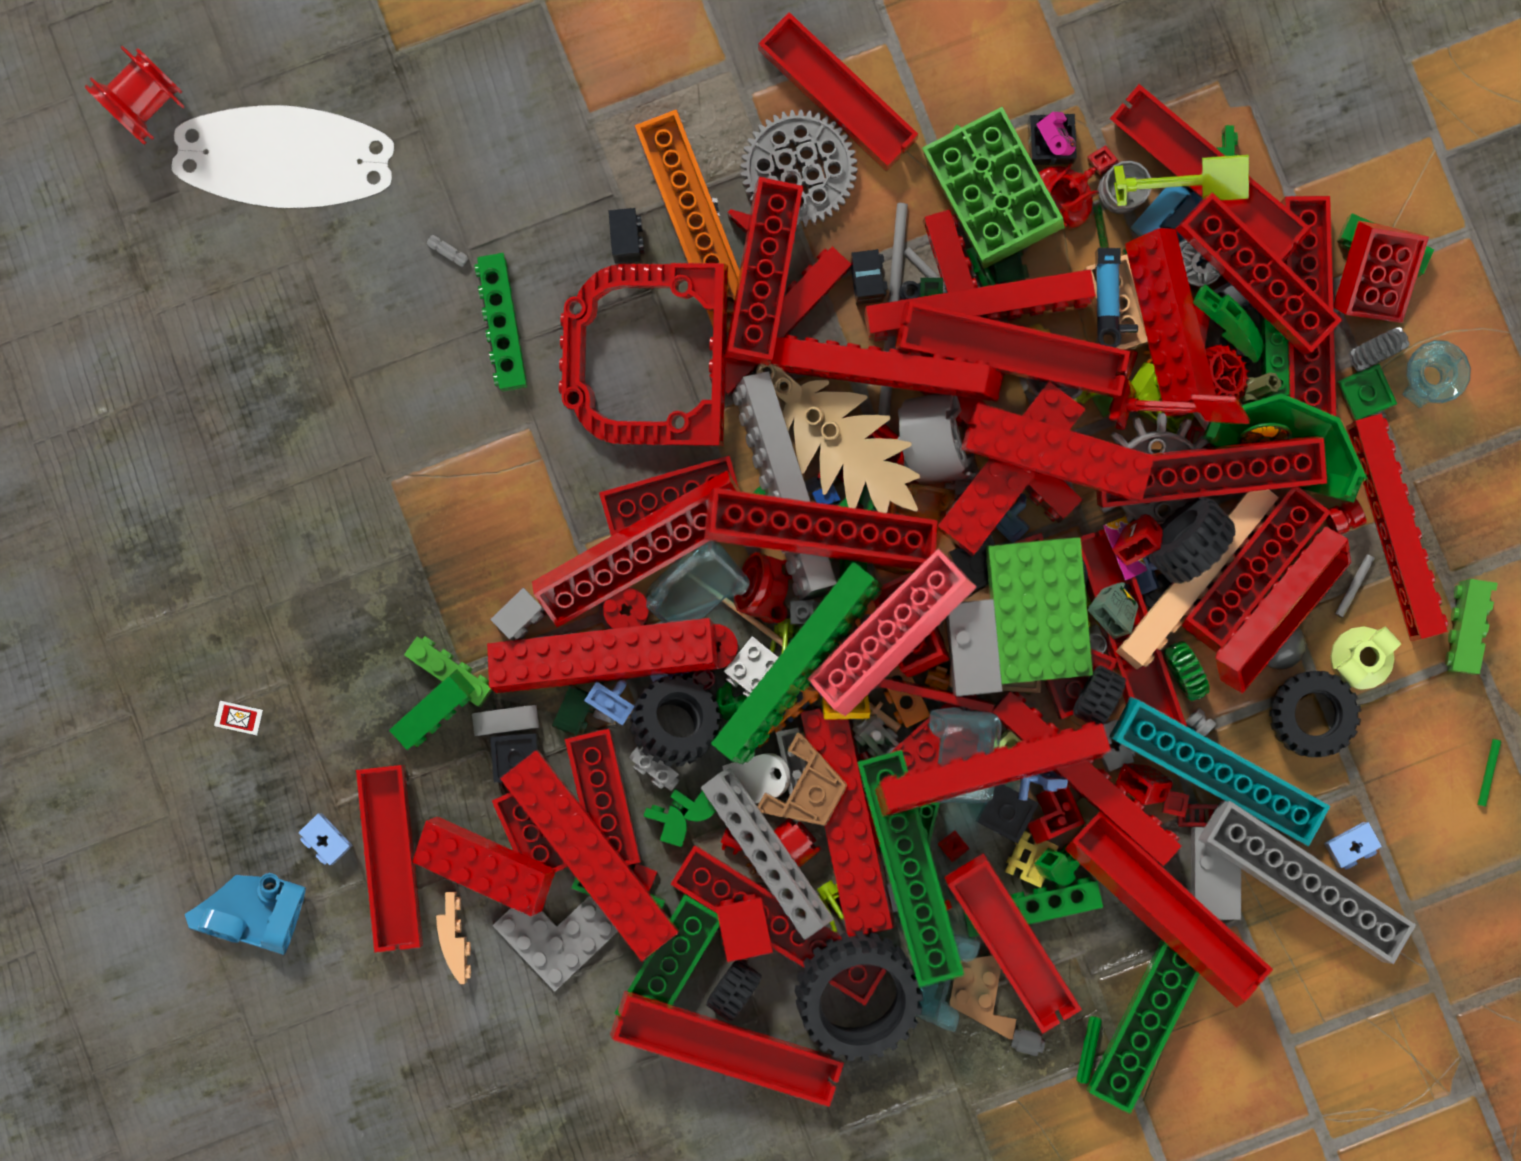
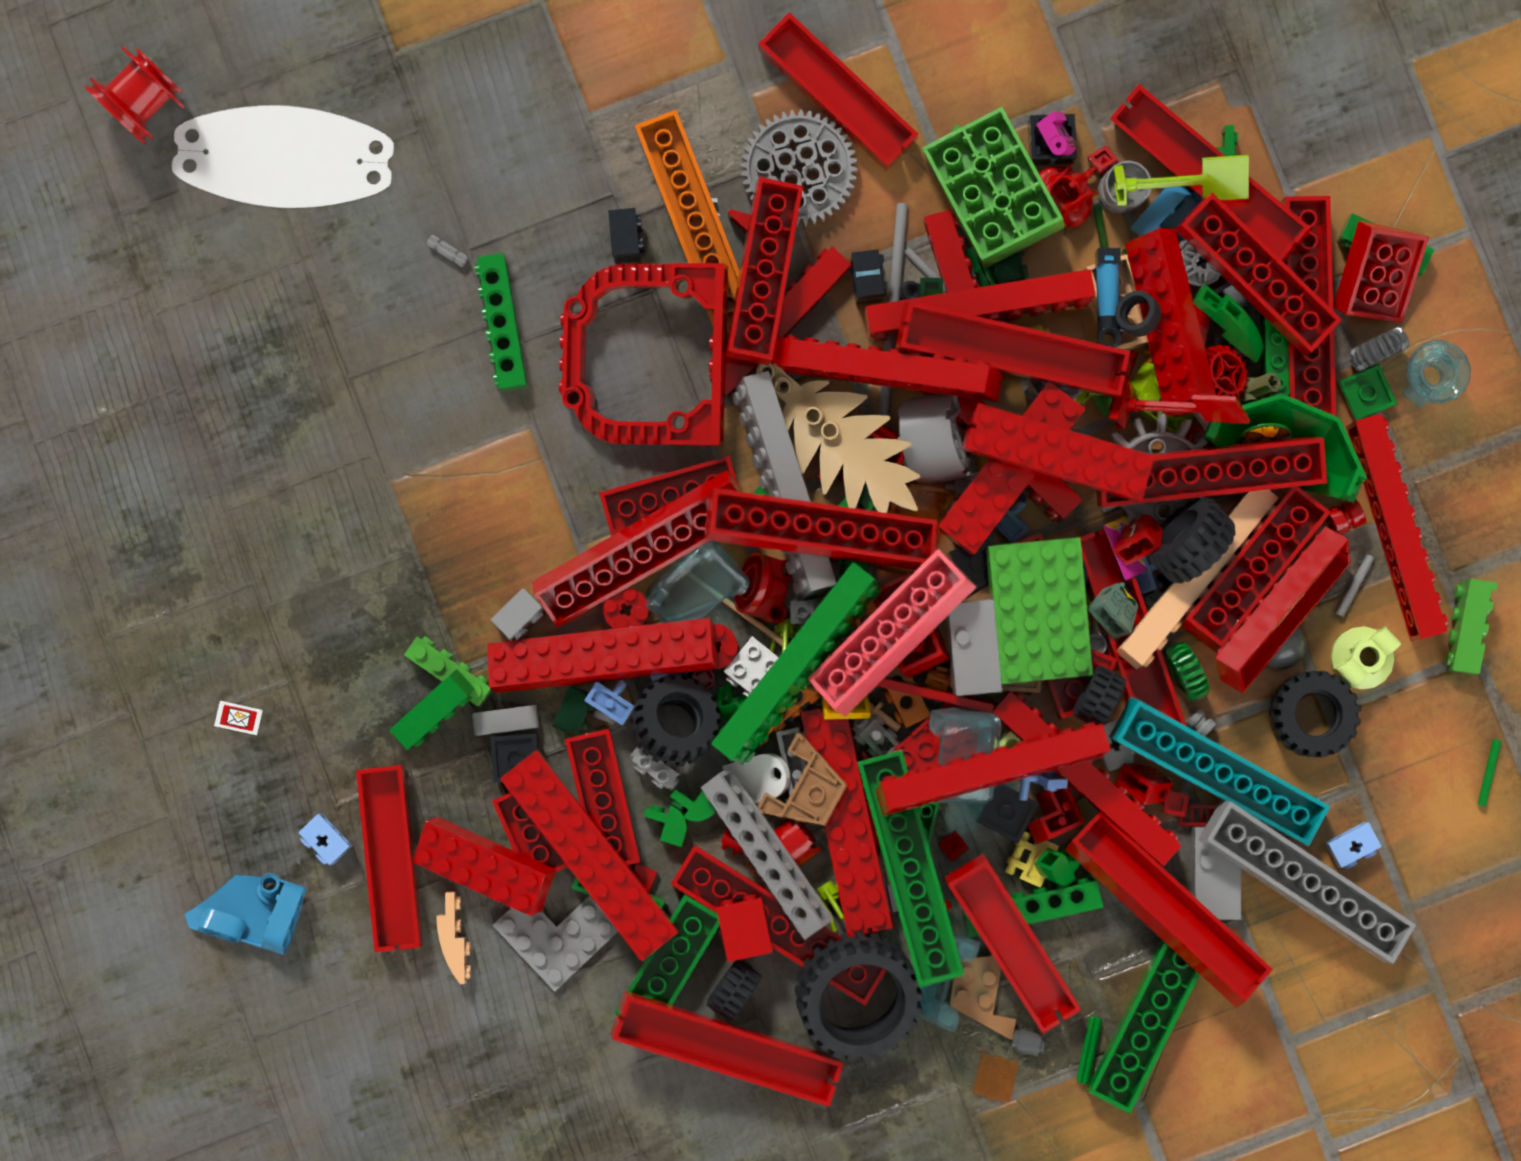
blue brick [812,483,840,506] -> none
none -> clear orange piece [972,1053,1019,1102]
none -> black tyre [1115,291,1162,337]

